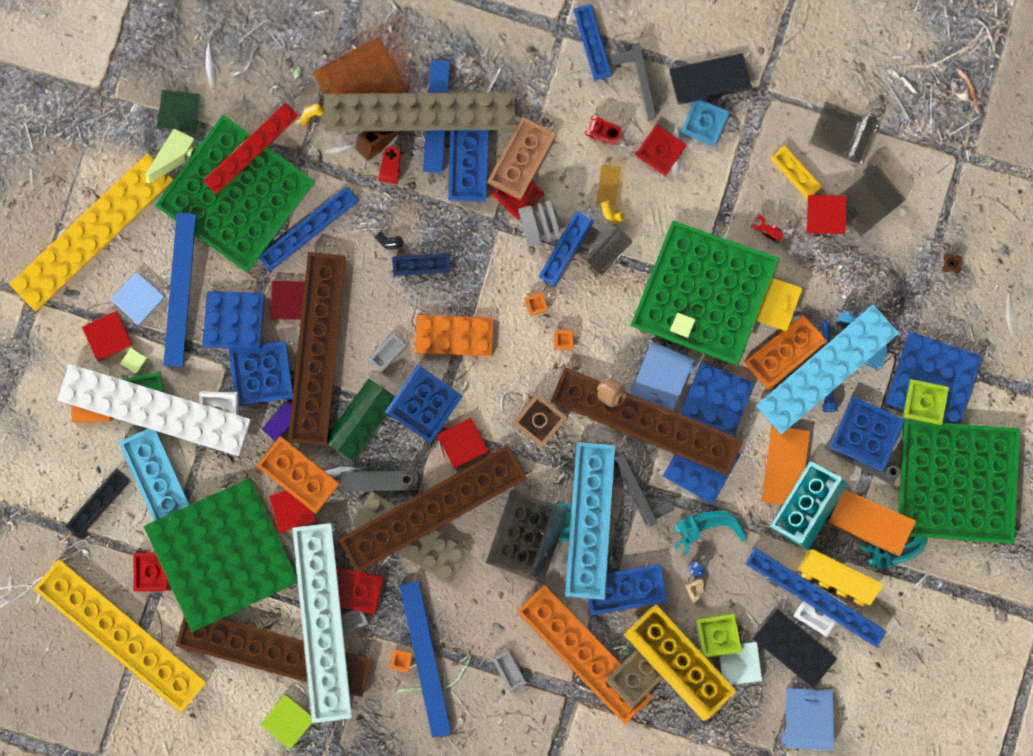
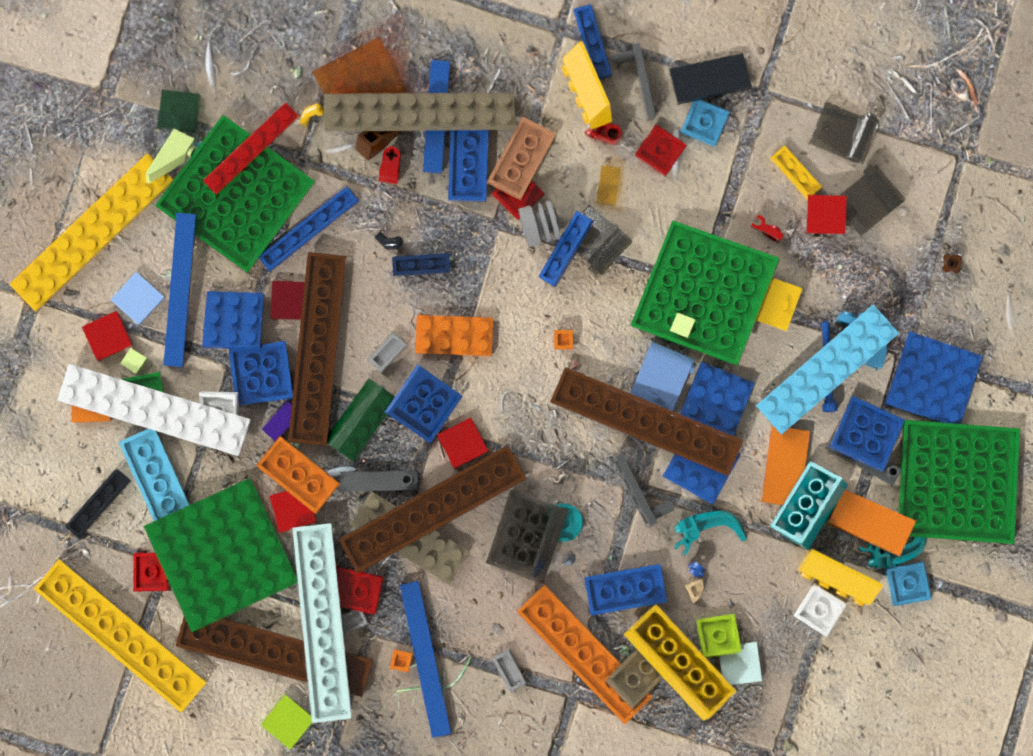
medium nougat brick [513,394,567,449] -> none
orange plate [524,292,548,317] -> none
medium azure plate [565,442,615,600] -> none
medium nougat head [597,378,627,407] -> none
yellow arm [600,200,625,224] -> none
orange tile [744,314,828,391] -> none
blue tile [744,547,887,648] -> none
black plate [753,608,837,689] -> none
medium blue door [781,688,834,750] -> none
clear tile [851,474,873,493] -> none
lime tile [902,379,949,425] -> none
none -> yellow slope [561,41,612,130]
none -> dark azure tile [885,561,932,606]

